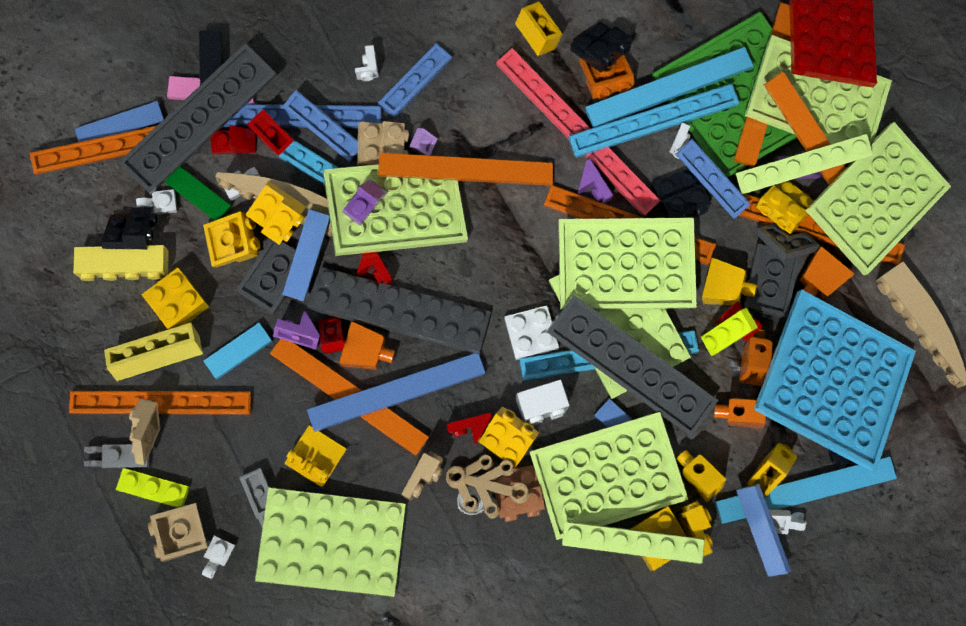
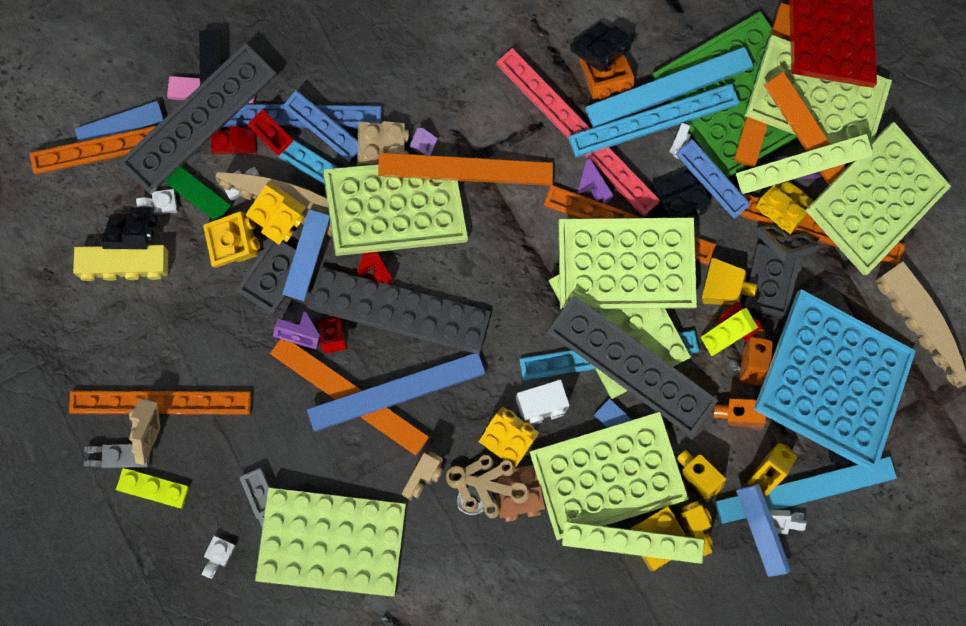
light yellow brick [104,323,203,381] -> none
yellow brick [141,268,209,330] -> none
tan plate [147,503,208,562] -> none
medium azure tile [204,323,273,380] -> none
yellow hinge [284,425,347,488] -> none
orange torso [339,322,395,370] -> none
medium lavender slope [342,179,388,226] -> none
white bracket [355,45,379,81] -> none
medium blue tile [378,43,452,119] -> none
red slope [446,413,492,447] -> none
white plate [504,306,559,360] -> none
yellow brick [515,2,563,56] -> none
orange torso [799,247,854,300] -> none

